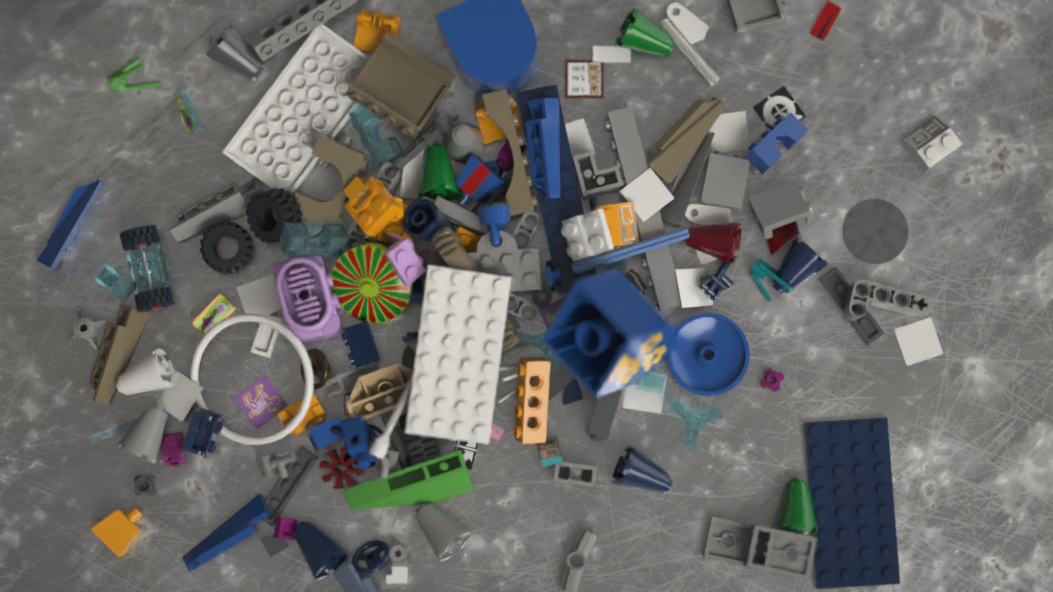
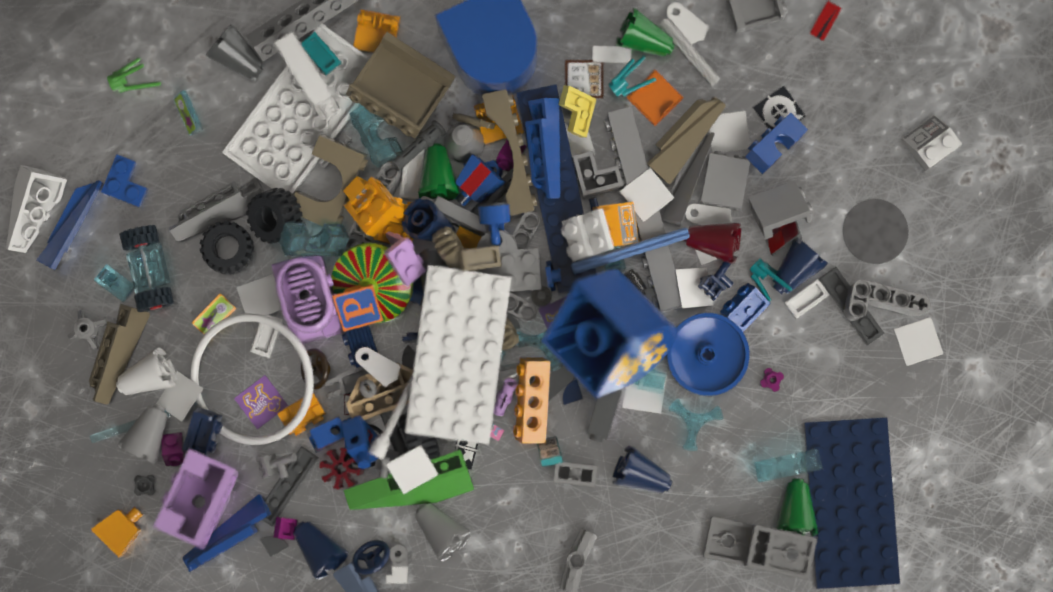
none -> white wedge [6,165,67,253]
none -> blue plate [101,154,148,208]
none -> lavender brick [153,449,238,549]
none -> white window [275,32,339,120]
none -> teal tile [300,31,342,76]
none -> piece [332,284,384,332]
none -> white piece [355,347,401,387]
none -> light grey hinge [359,379,377,398]
none -> white sticker [386,445,438,494]
none -> dark tan piece [452,113,495,129]
none -> dark tan tile [458,246,501,272]
none -> lavender pin [493,378,517,416]
none -> light yellow plate [559,85,596,138]
none -> teal plant [608,55,656,97]
none -> orange piece [626,70,684,126]
none -> bracket [720,283,771,332]
none -> clear light blue arch [754,448,823,483]
none -> white tile [784,278,829,319]

